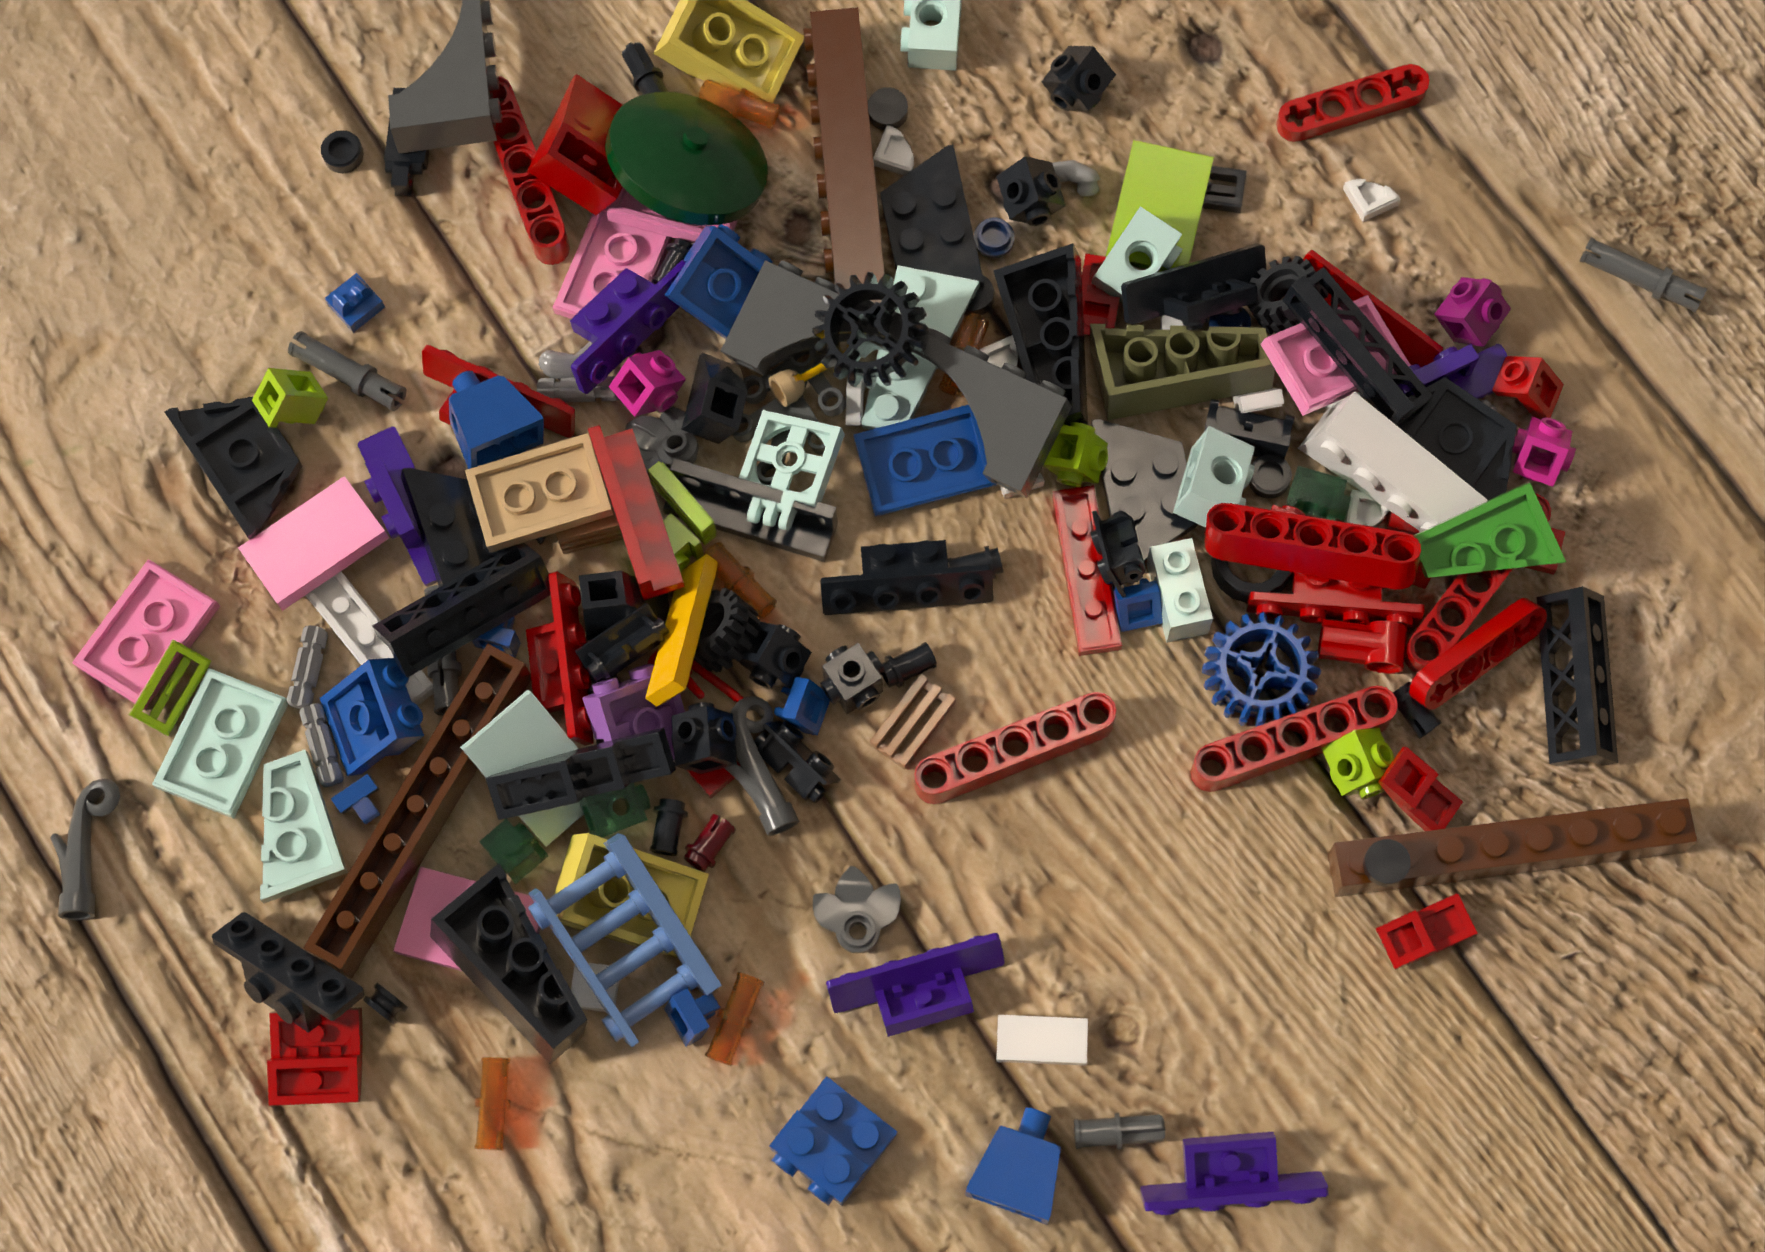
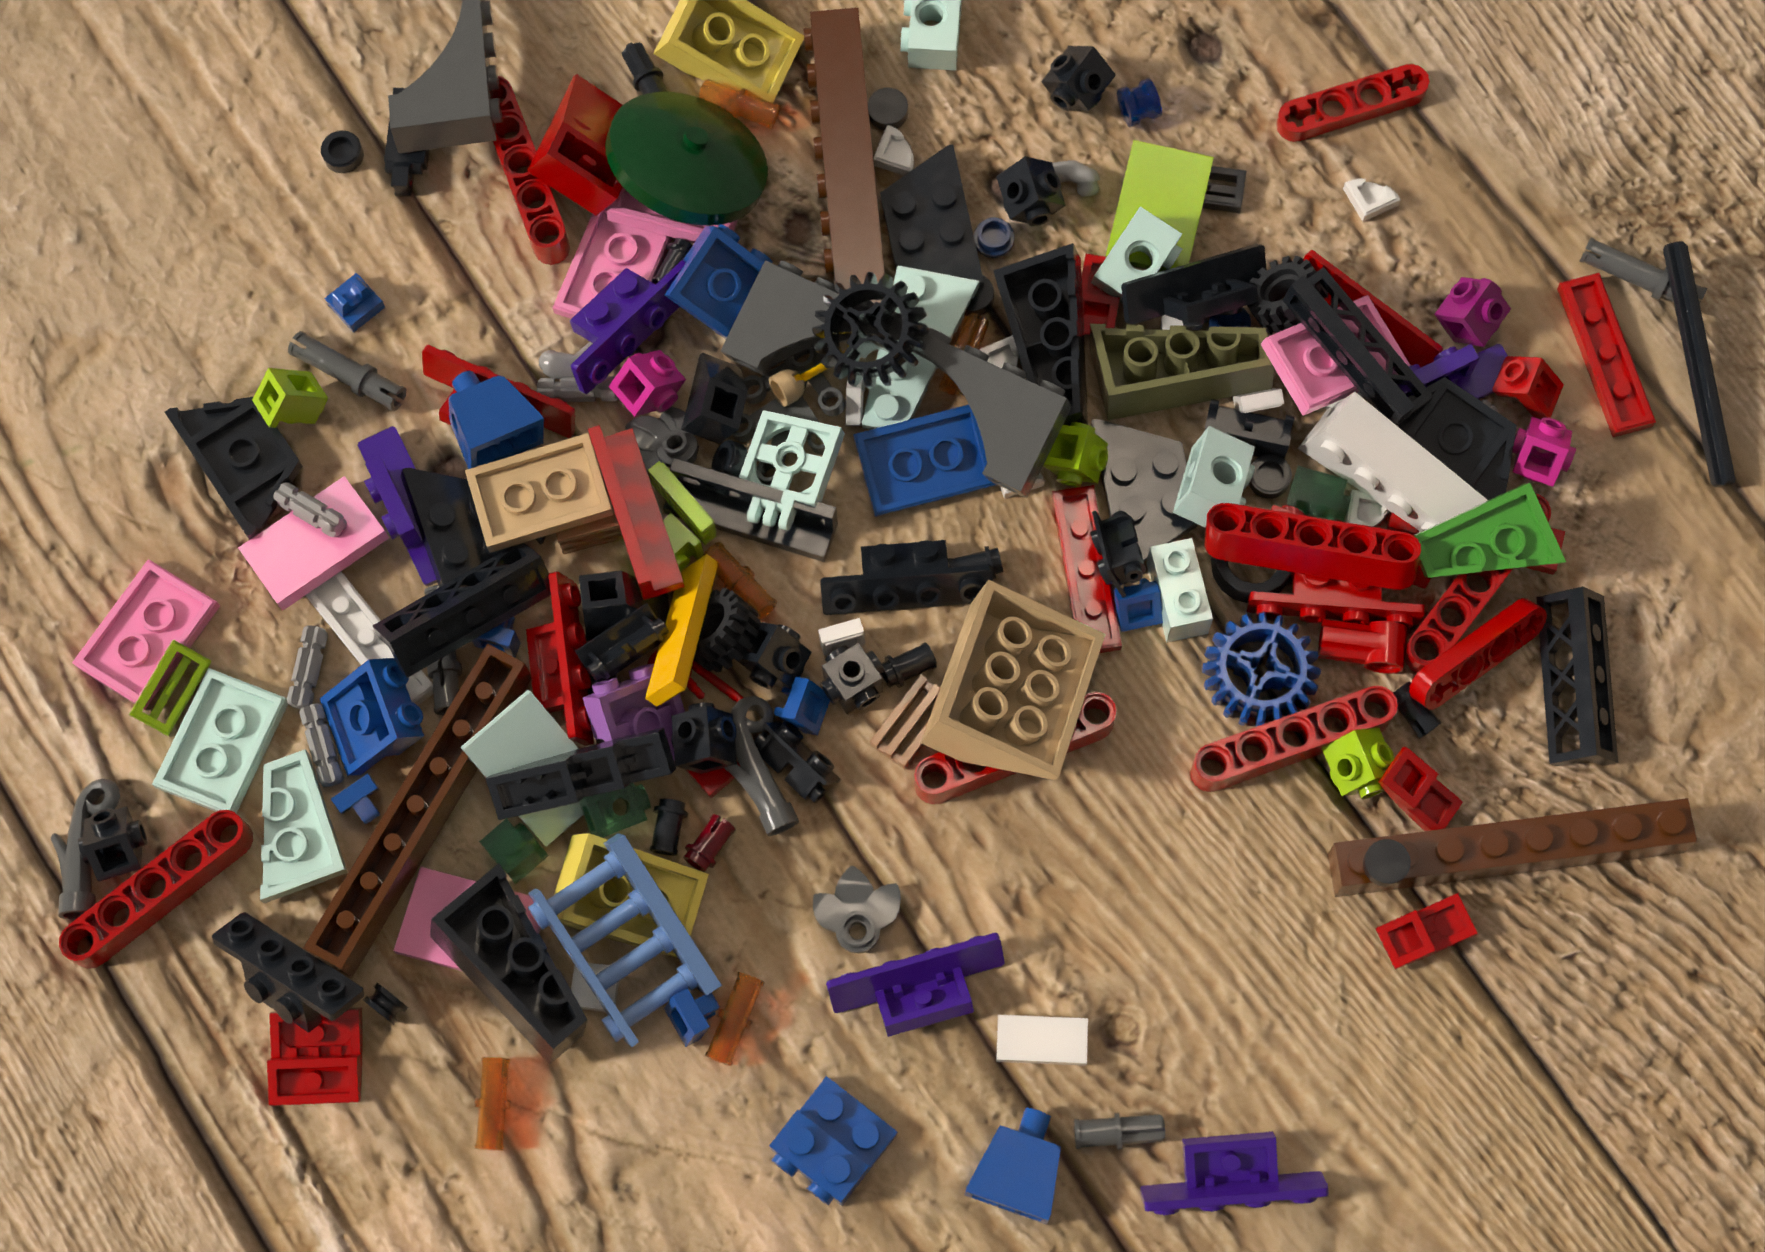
none -> red beam [59,810,253,969]
none -> black brick [78,806,147,882]
none -> light grey axle [273,483,347,537]
none -> black tile [711,440,747,478]
none -> white tile [818,618,865,657]
none -> tan slope [921,580,1105,780]
none -> clear blue wheel [1116,78,1162,128]
none -> red tile [1557,272,1656,438]
none -> black axle [1663,241,1736,487]

